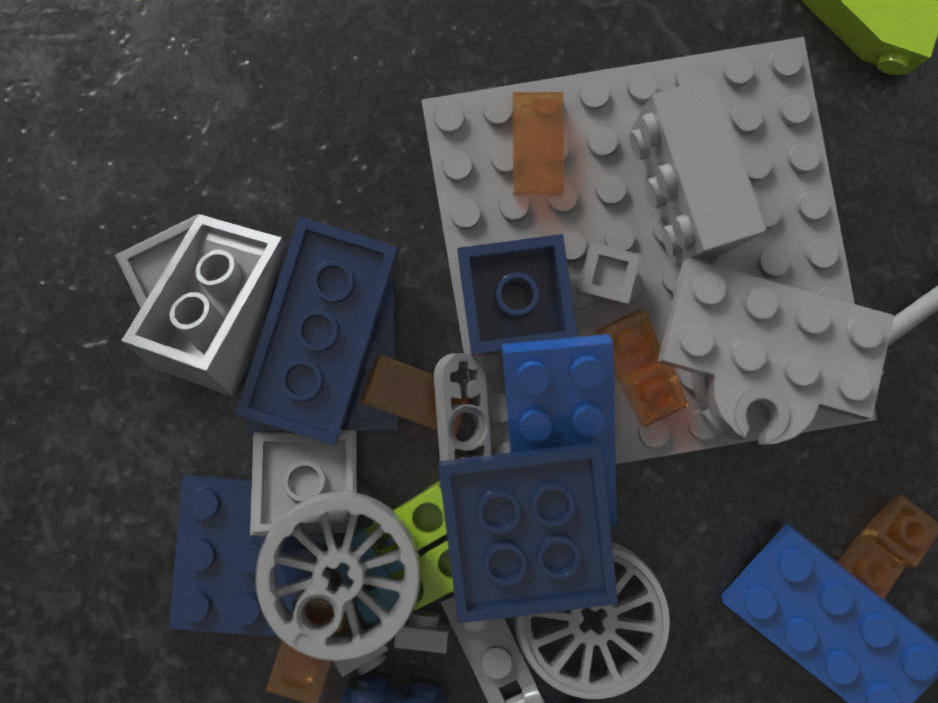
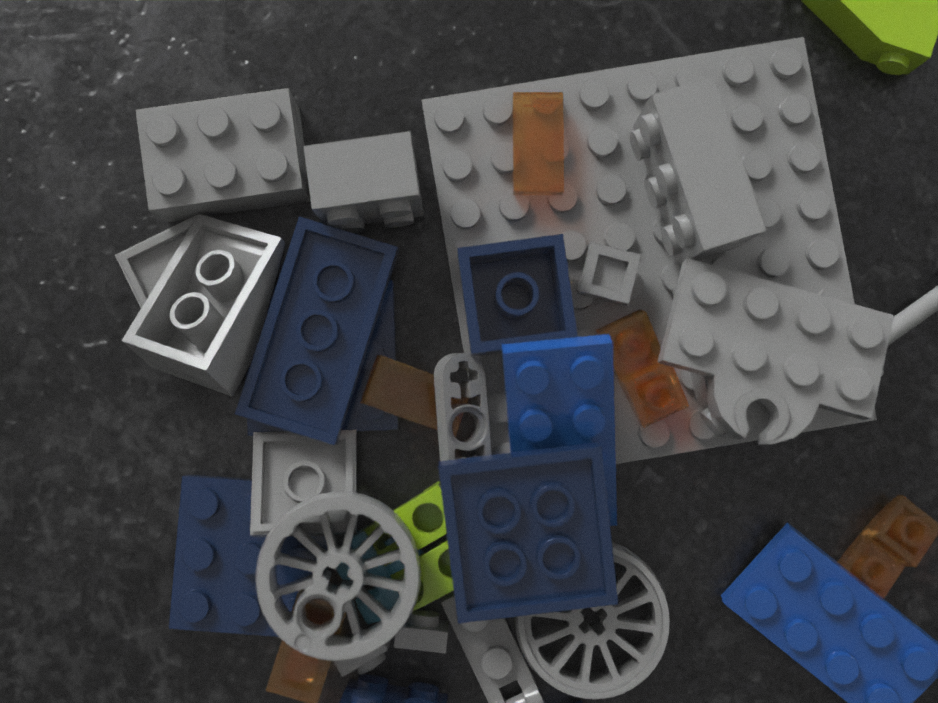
none -> light grey brick [136,88,311,222]
none -> light grey brick [303,131,424,233]

